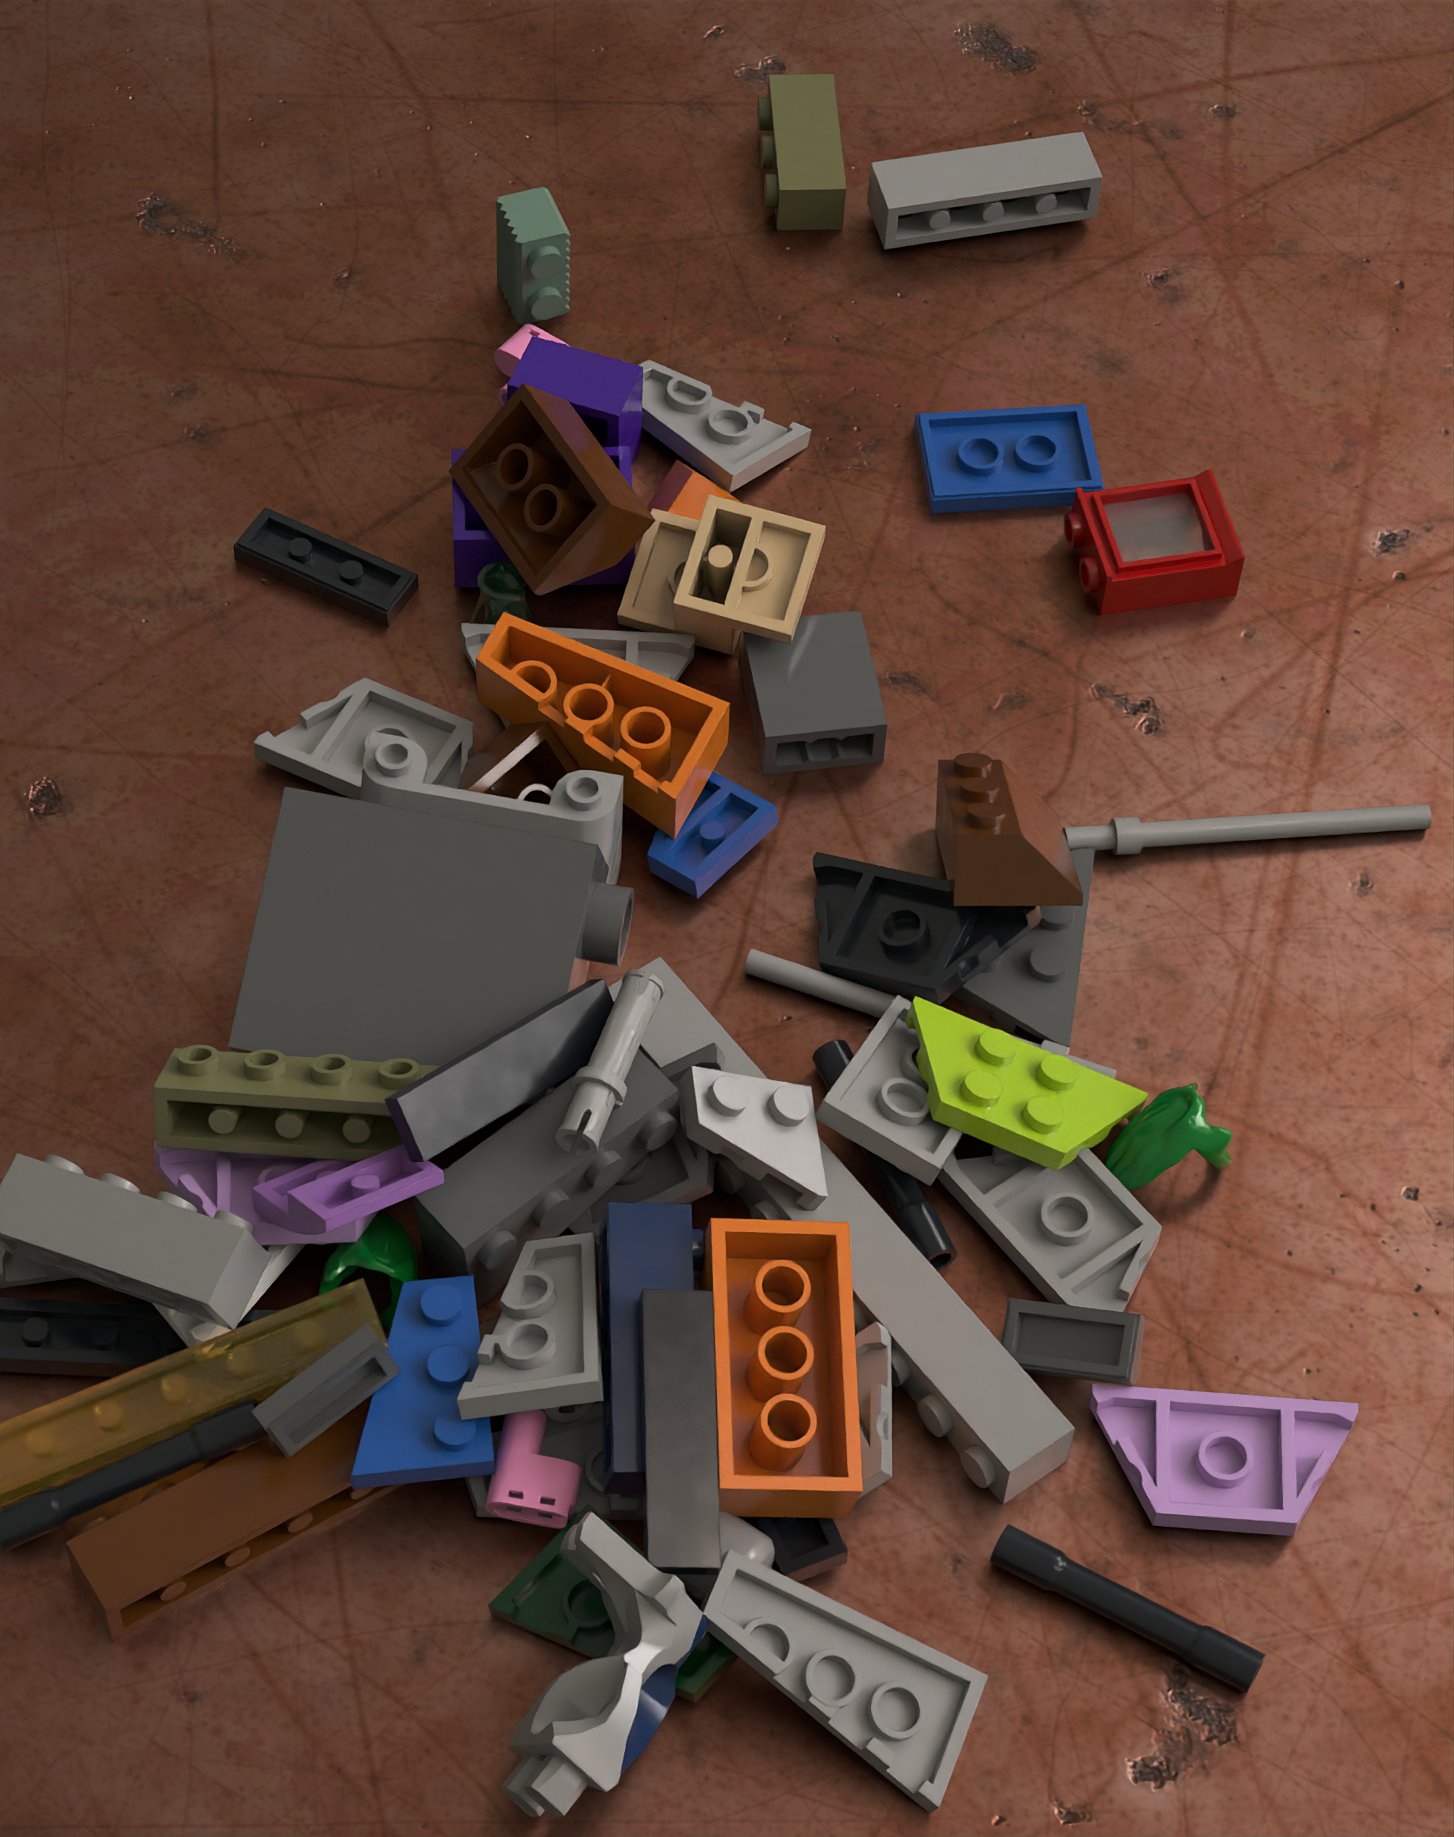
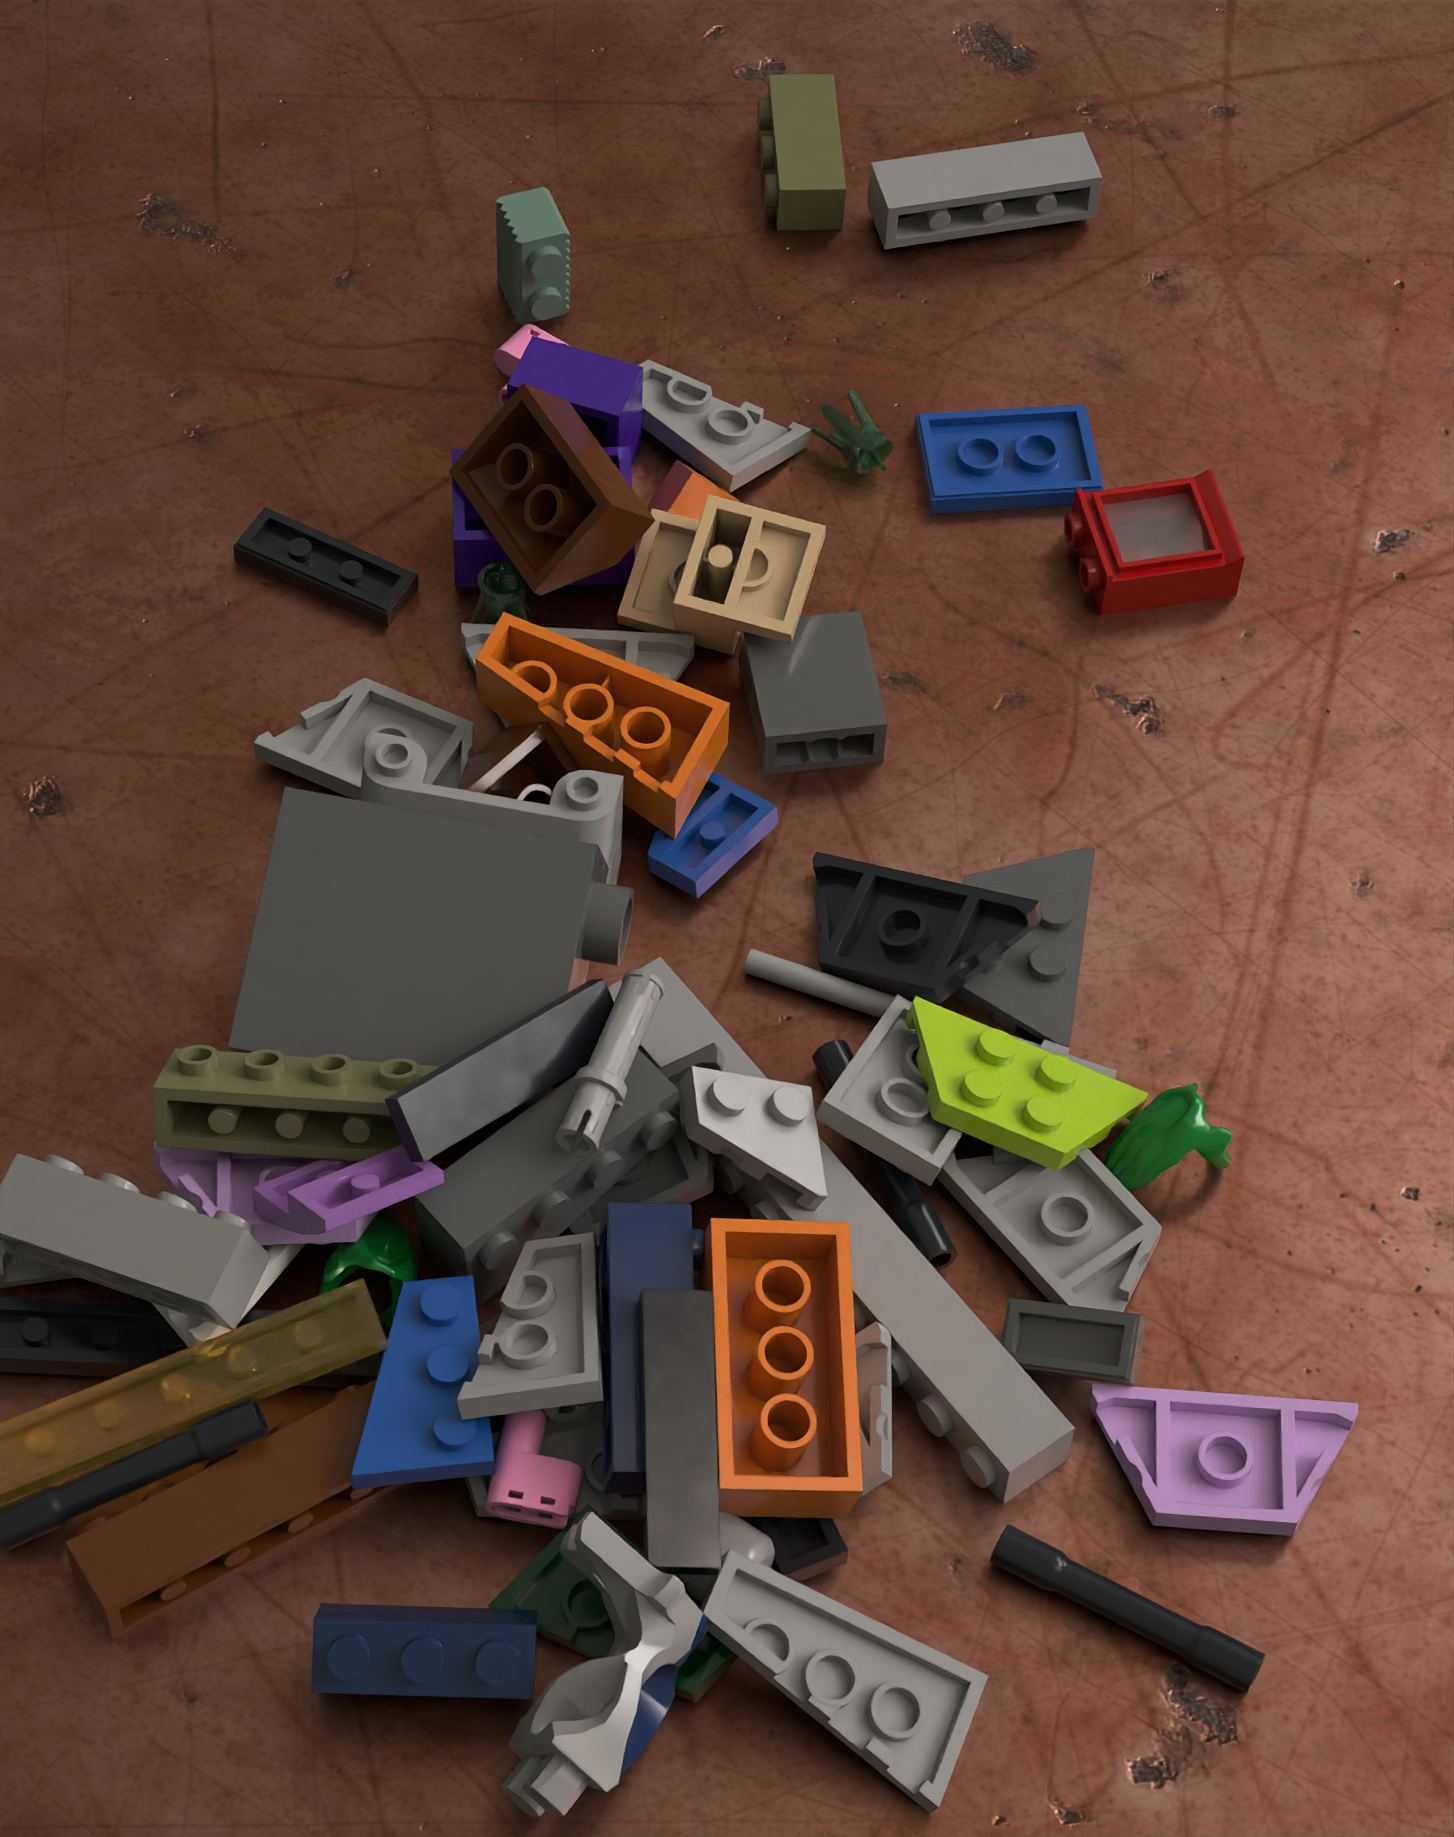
dark grey tile [251,1322,401,1458] -> none
reddish brown slope [935,753,1083,906] -> none
light grey bar [1063,804,1431,855] -> none
none -> dark blue brick [311,1603,538,1699]
none -> clear green piece [811,388,893,474]

